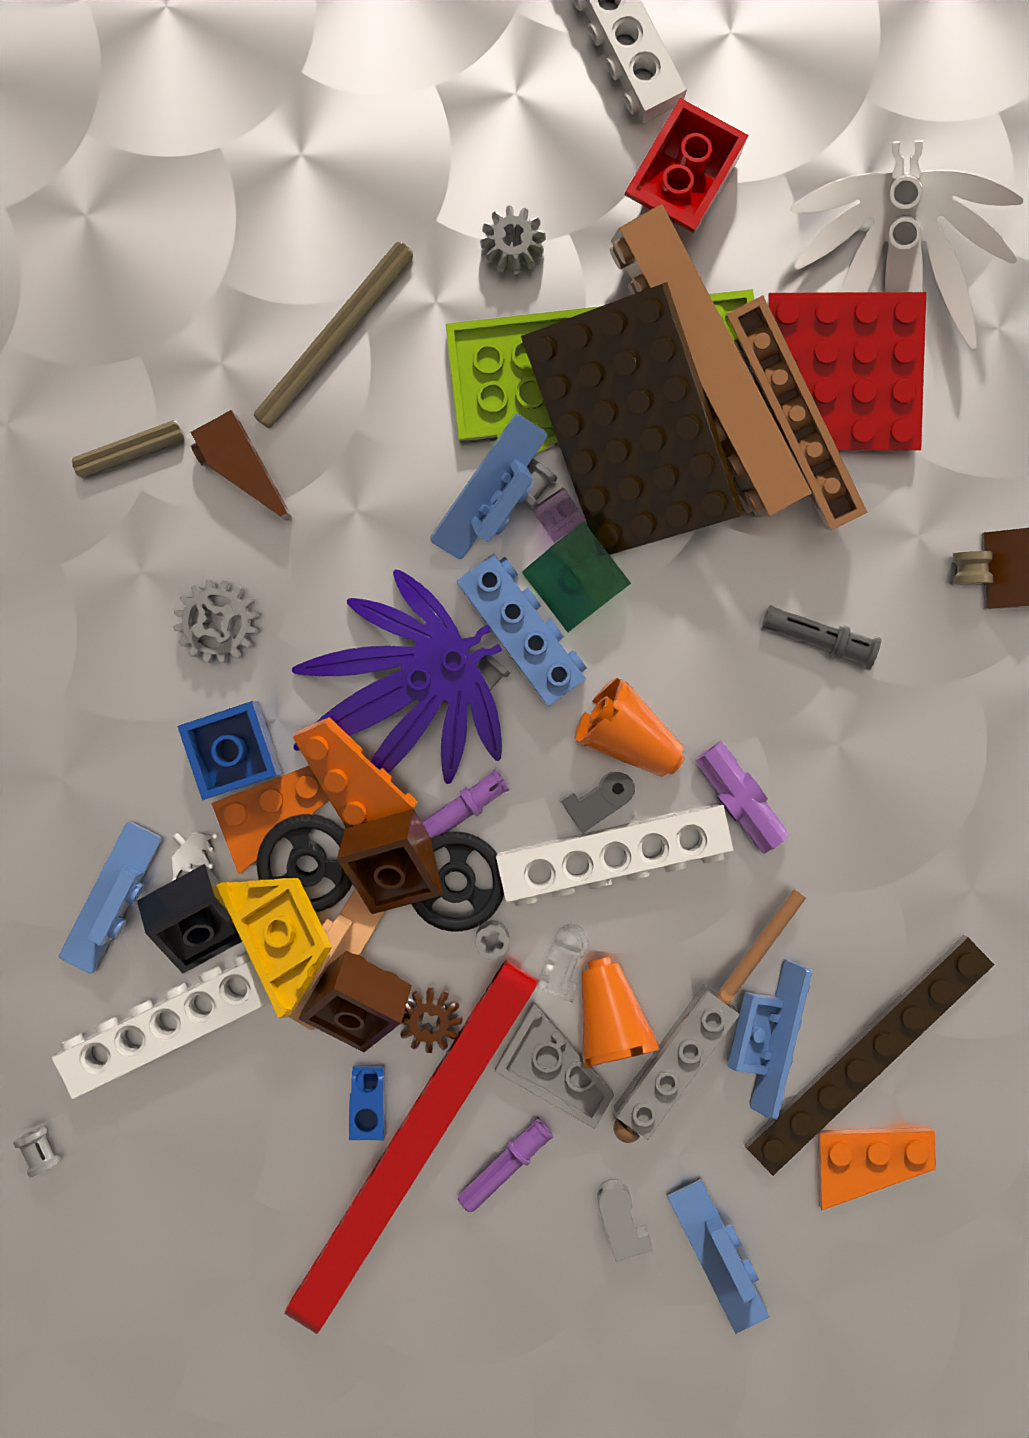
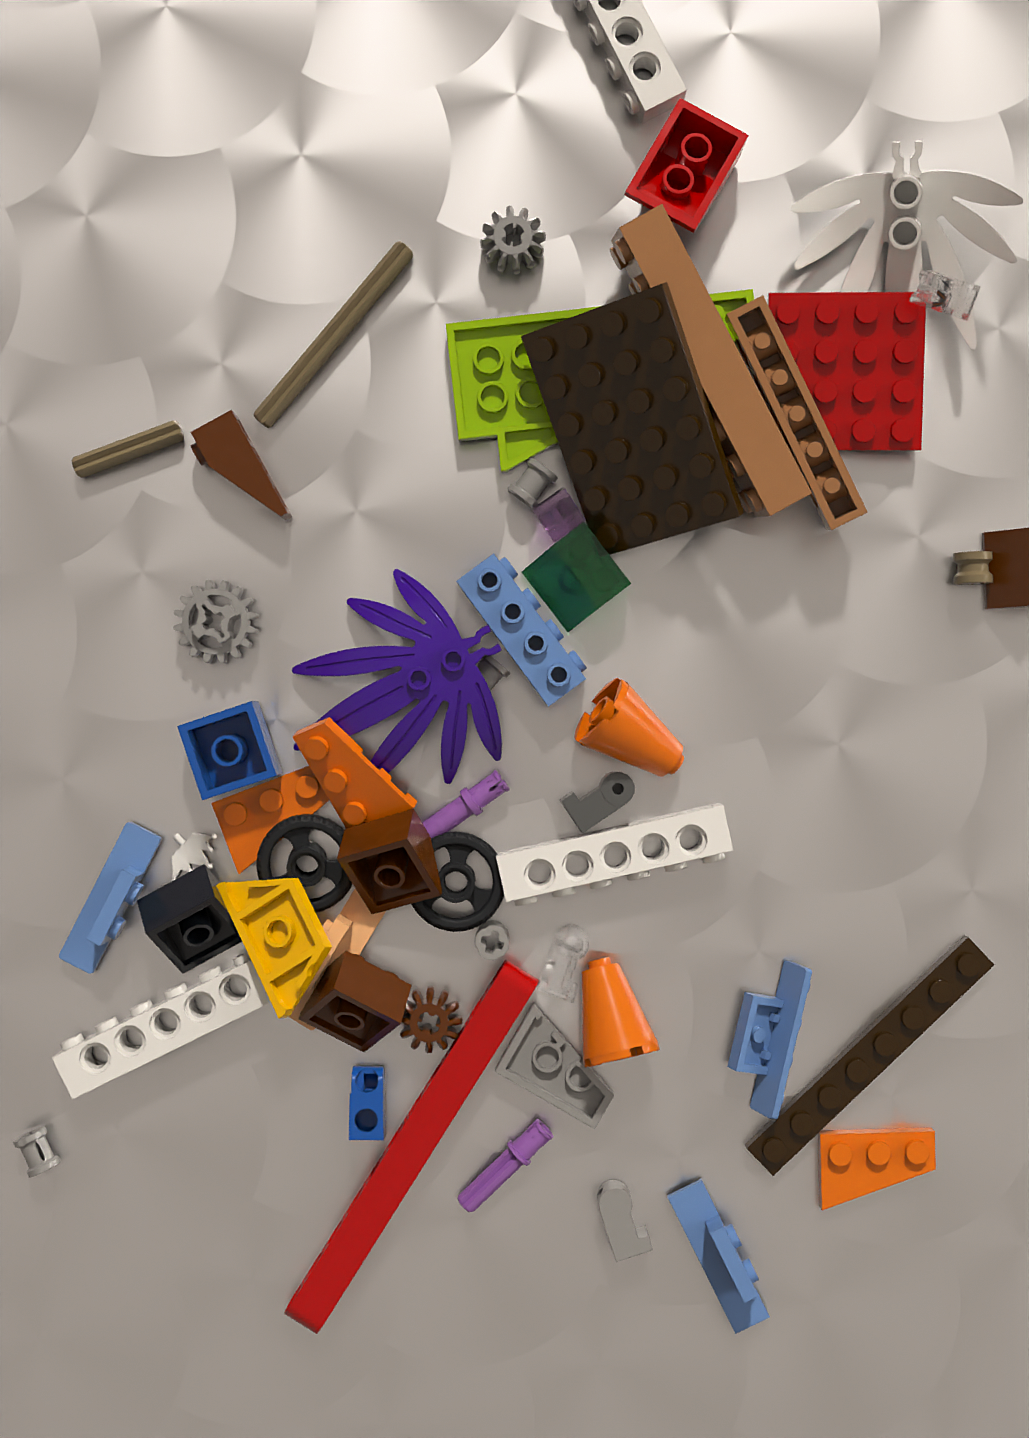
medium blue bracket [430,414,547,559] -> none
light grey piece [613,889,806,1143] -> none
medium lavender piece [694,741,790,854] -> none
dark grey pin [761,605,882,670] -> none
none -> clear leg [909,269,981,321]

